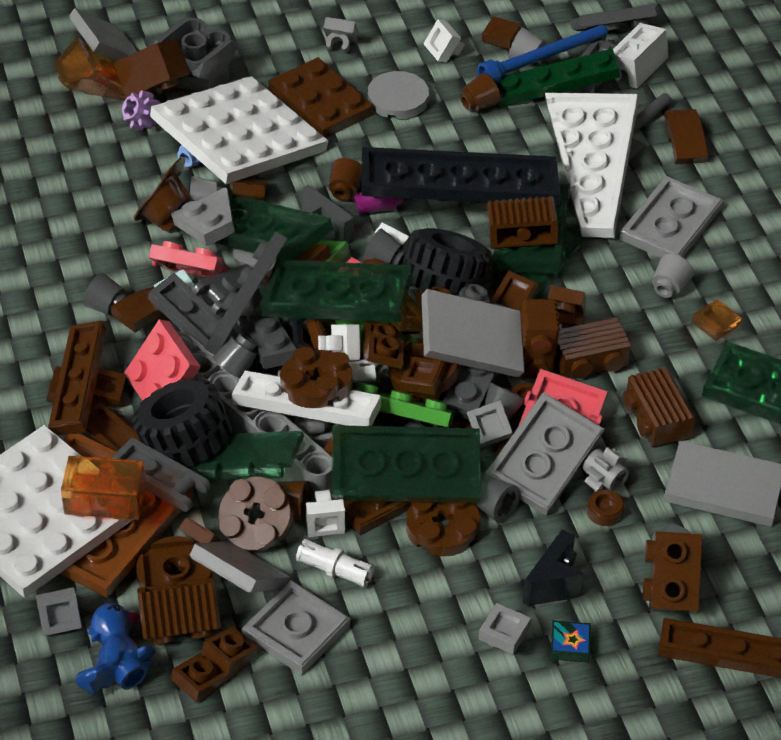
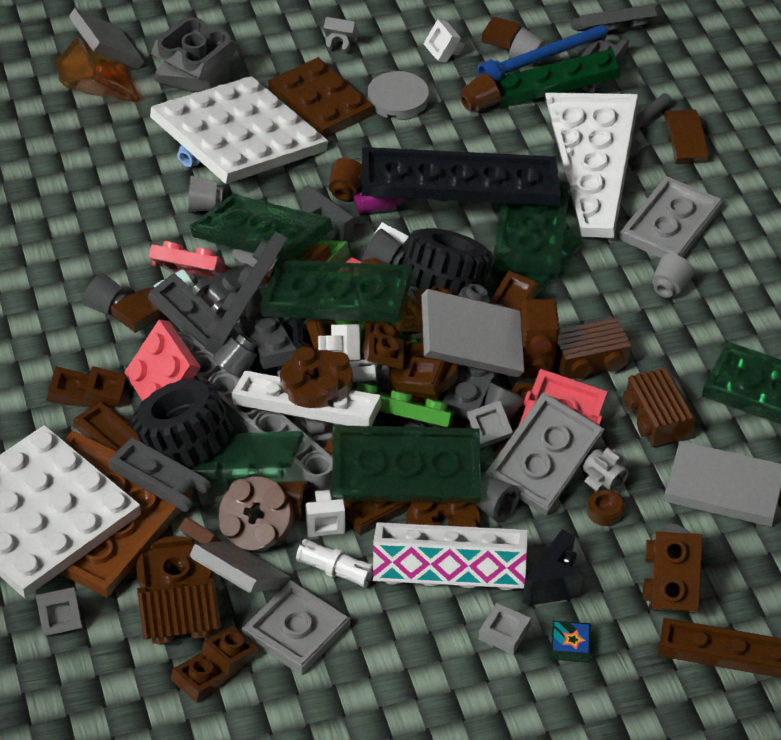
reddish brown tile [48,320,107,436] -> none
clear orange brick [61,455,146,520] -> none
blue animal [76,603,155,695] -> none
reddish brown brick [113,39,190,98] -> none
lavender gear [122,90,160,131] -> none
reddish brown piece [134,157,190,232] -> none
light grey wing [171,187,235,246] -> none
reddish brown tile [232,178,269,198] -> none
reddish brown brick [487,196,558,249] -> none
reddish brown slope [548,285,586,329] -> none
white hinge [613,23,669,89] -> none
clear orange tile [692,299,741,341] -> none
none -> white brick [373,522,528,590]

